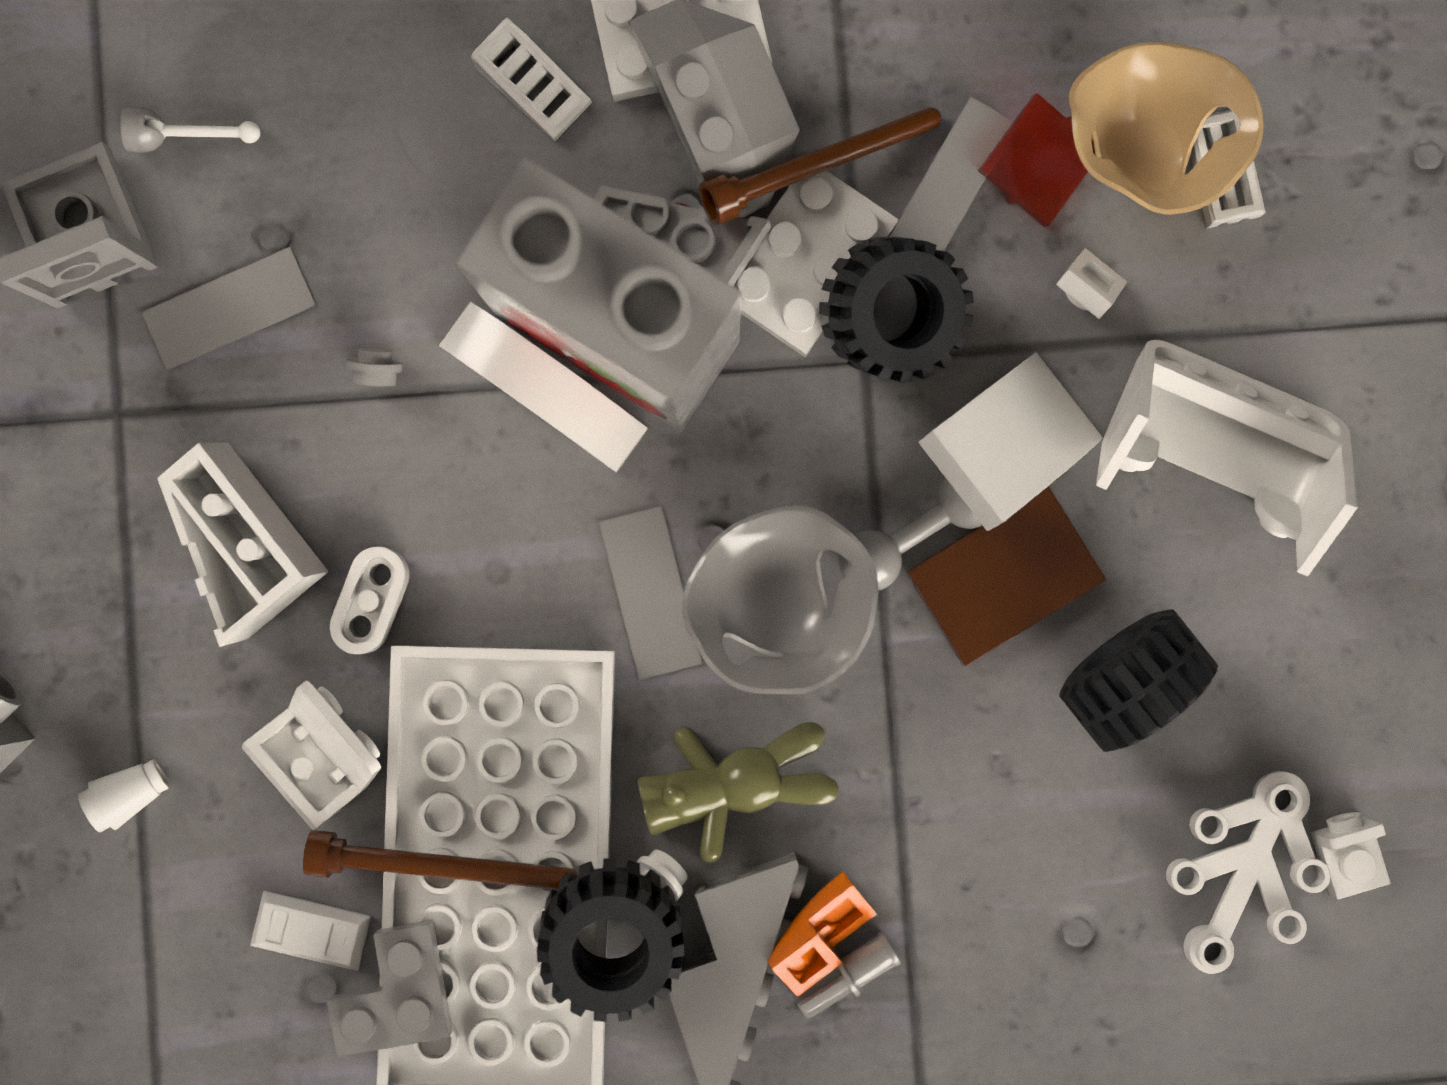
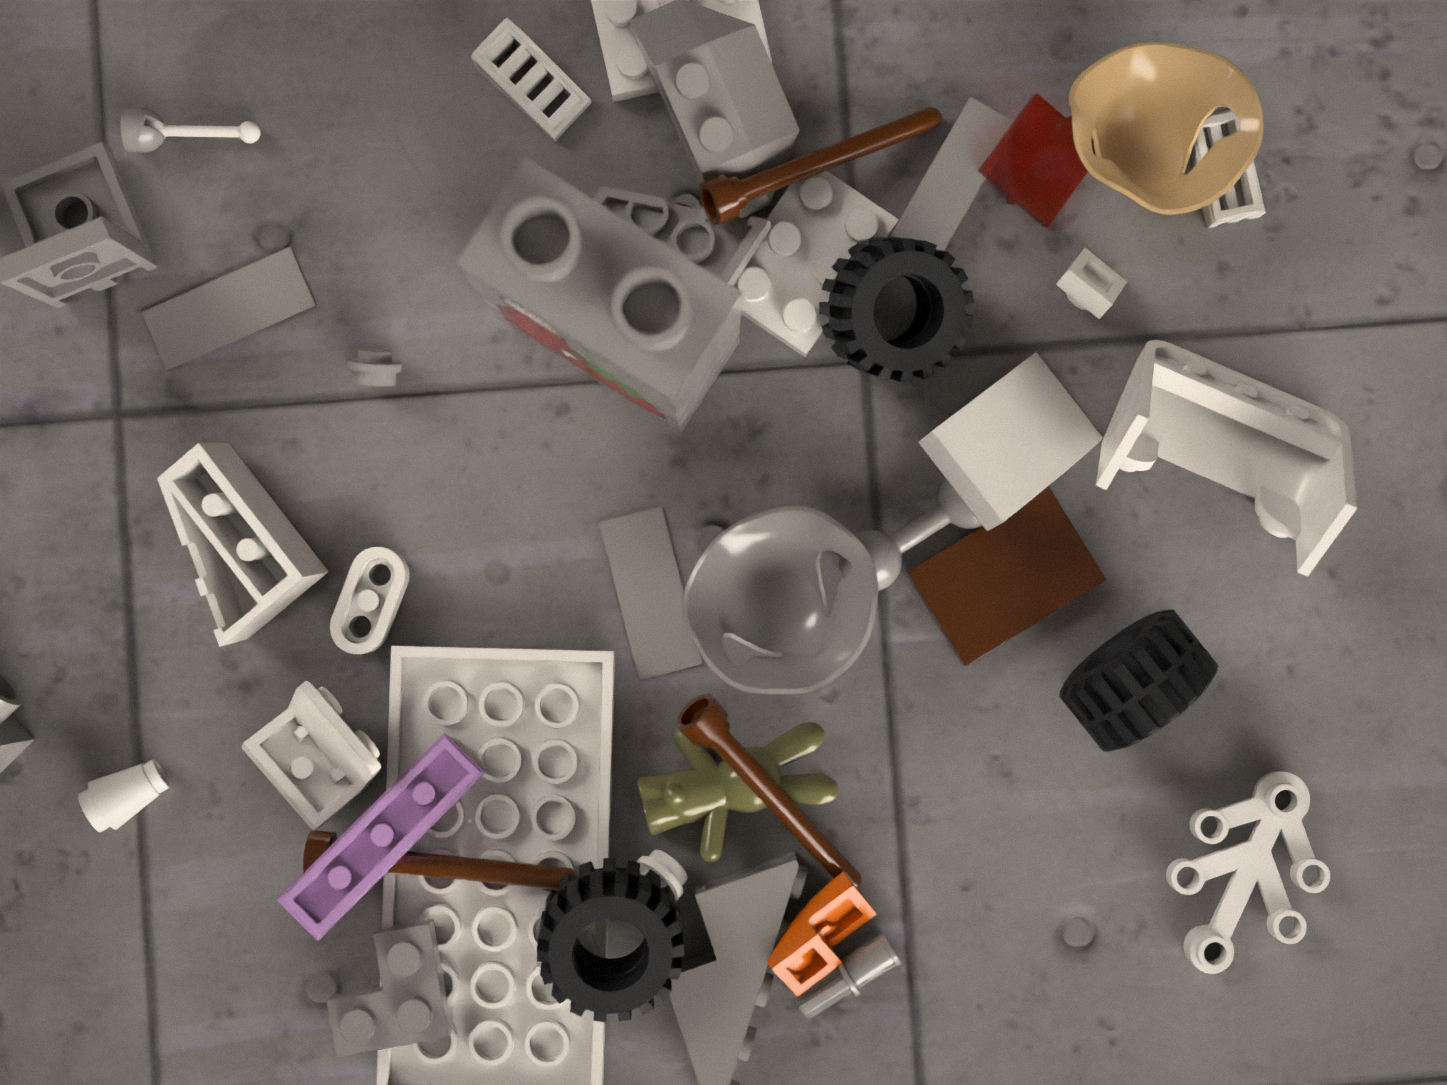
white tile [250,891,372,971] -> none
white slope [439,302,648,473] -> none
white bracket [1310,812,1391,900] -> none
none -> lavender tile [277,733,485,941]
none -> reddish brown piece [676,694,861,888]

